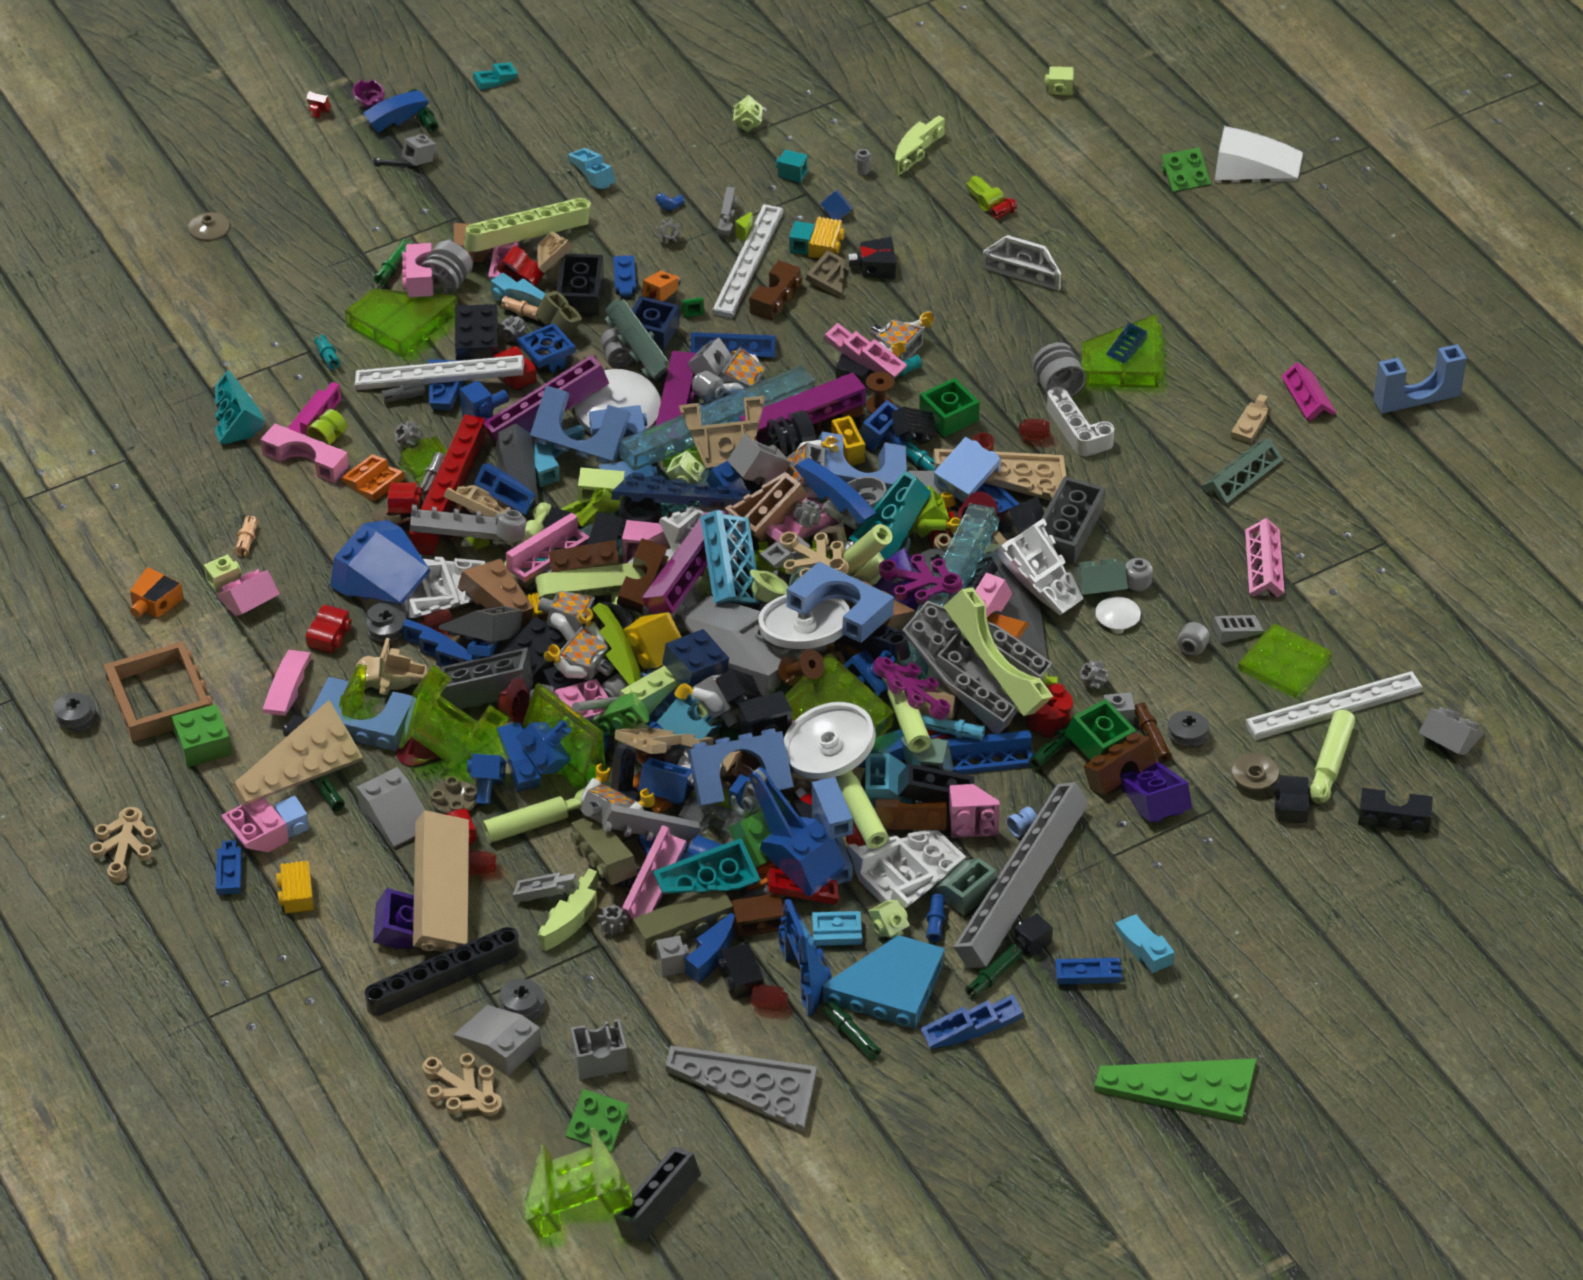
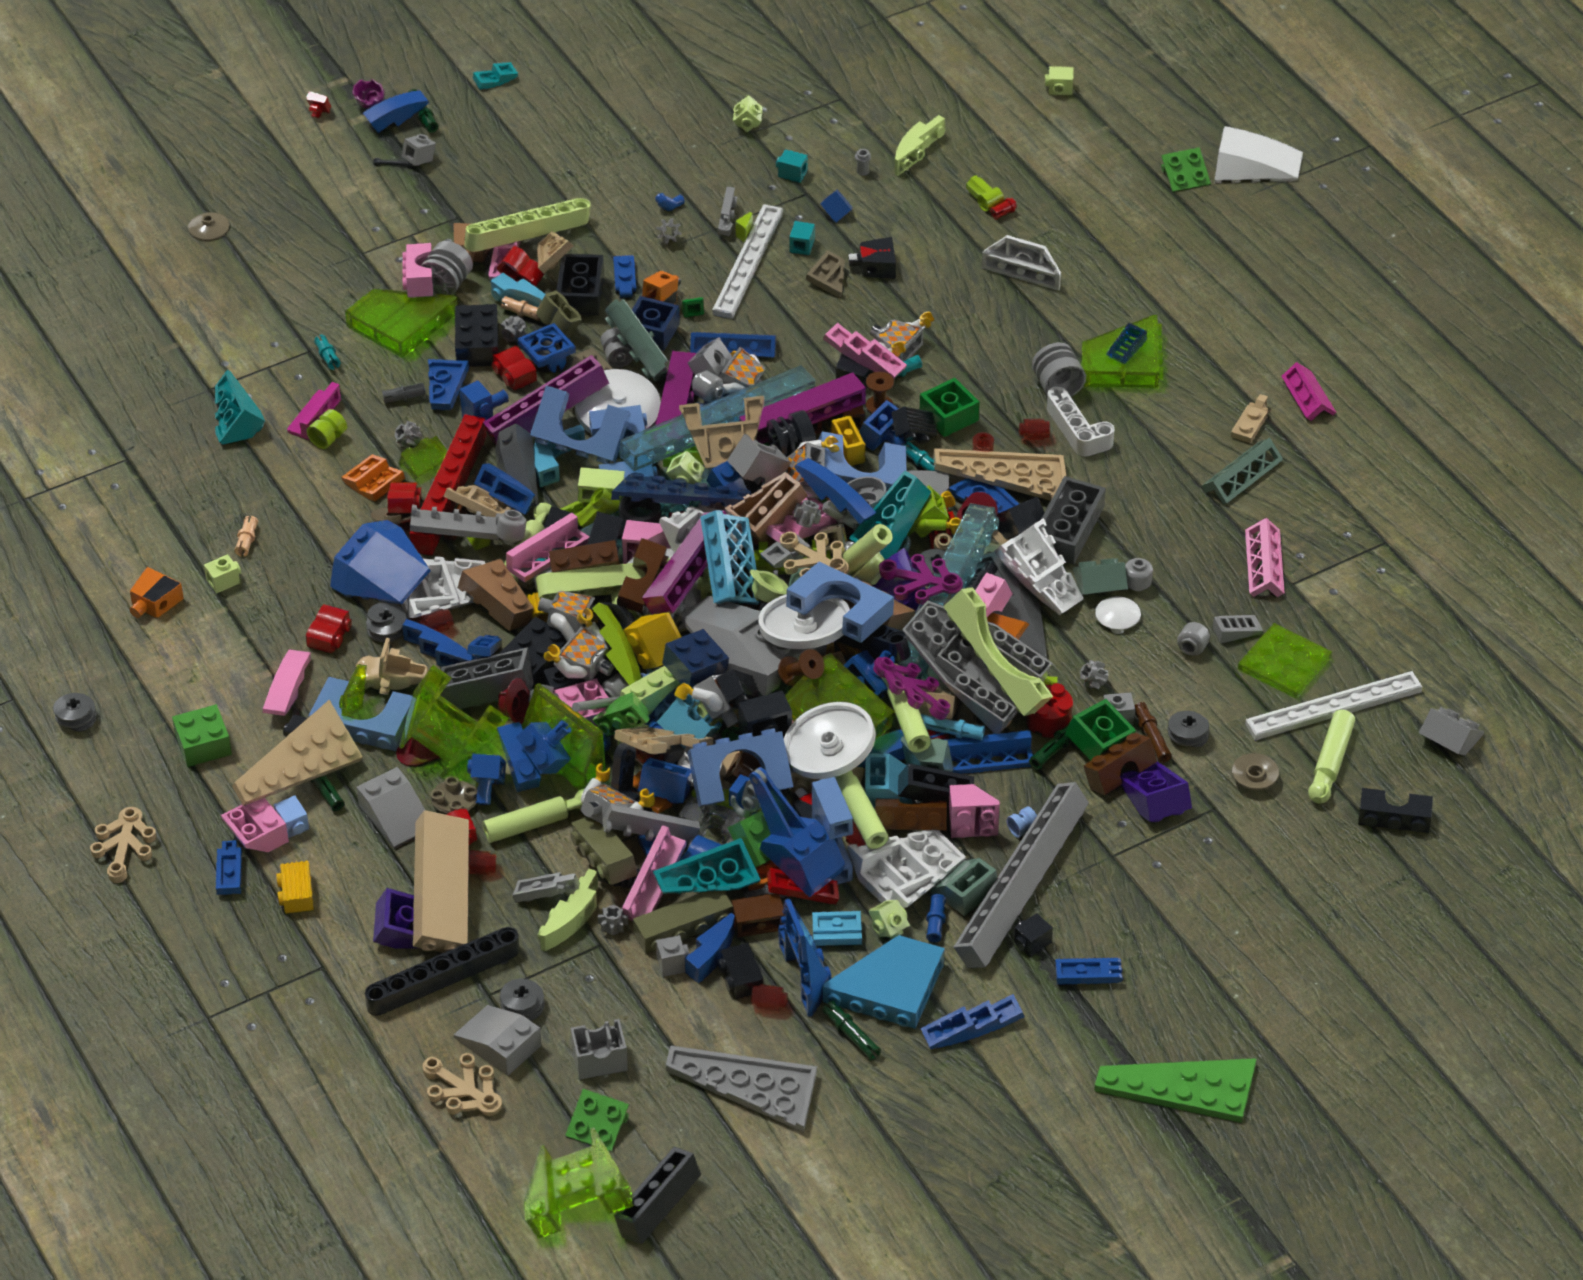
medium nougat window [104,641,213,743] -> none
bright pink slope [216,569,280,616] -> none
bright pink arch [260,424,349,484] -> none
white tile [354,355,524,390] -> none
green pin [374,239,413,286] -> none
light grey axle [420,453,445,494] -> none
dark grey slope [439,606,522,644] -> none
medium azure slope [568,148,616,189] -> none
reddish brown arch [749,260,802,321] -> none
yellow brick [808,217,845,259] -> none
light blue panel [934,437,1001,503] -> none
dark green pin [965,944,1023,999] -> none
medium azure slope [1115,914,1175,973] -> none
black brick [1274,775,1309,823] -> none
medium blue arch [1373,344,1467,414] -> none

